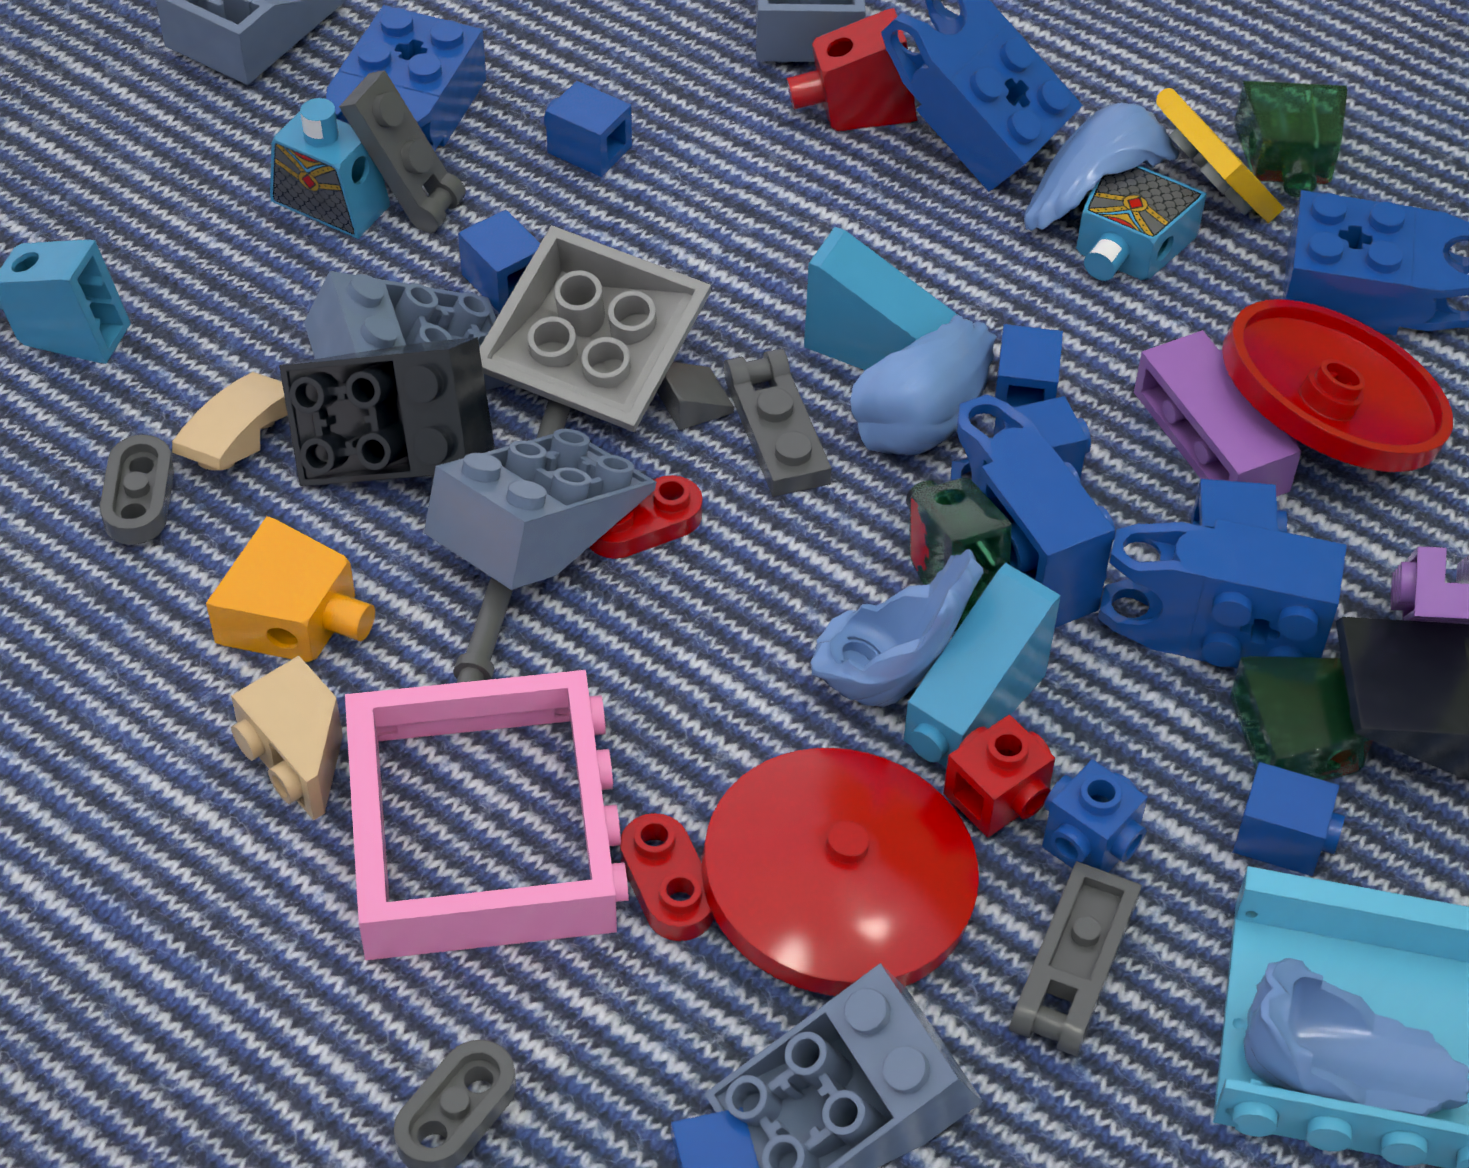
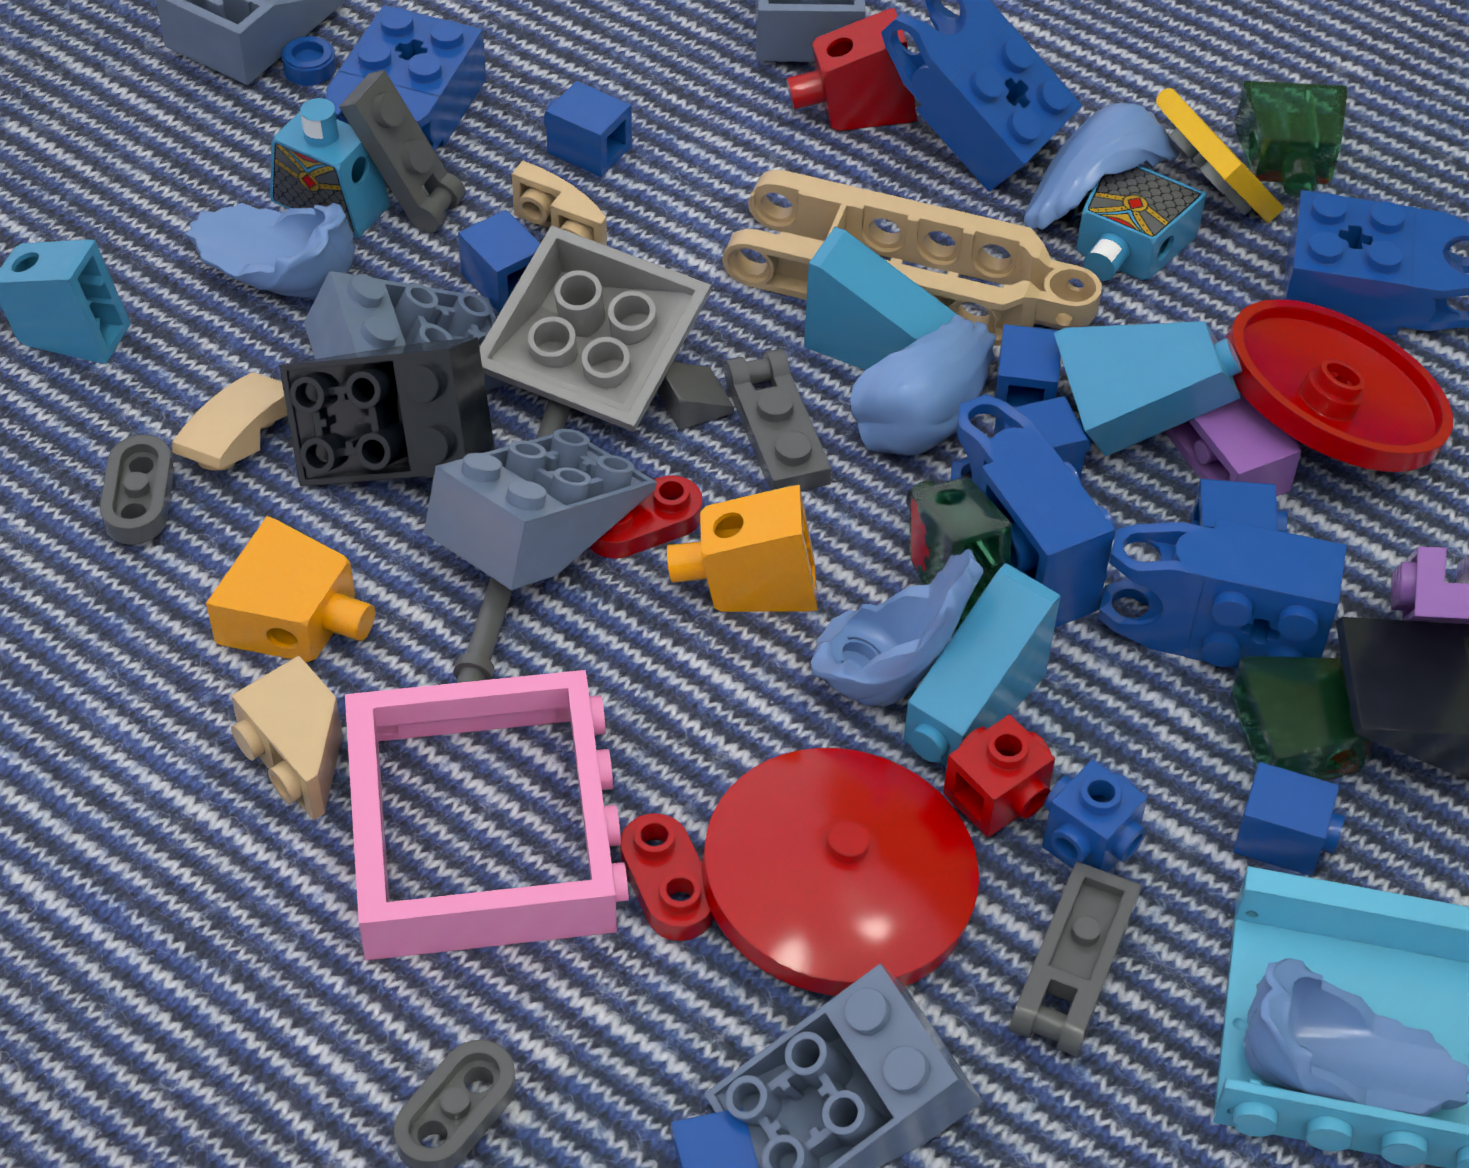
none -> medium blue hair [186,202,356,300]
none -> blue tile [281,36,337,86]
none -> tan slope [512,160,607,246]
none -> light orange torso [667,485,818,612]
none -> tan piece [722,169,1102,346]
none -> dark azure slope [1054,321,1242,456]

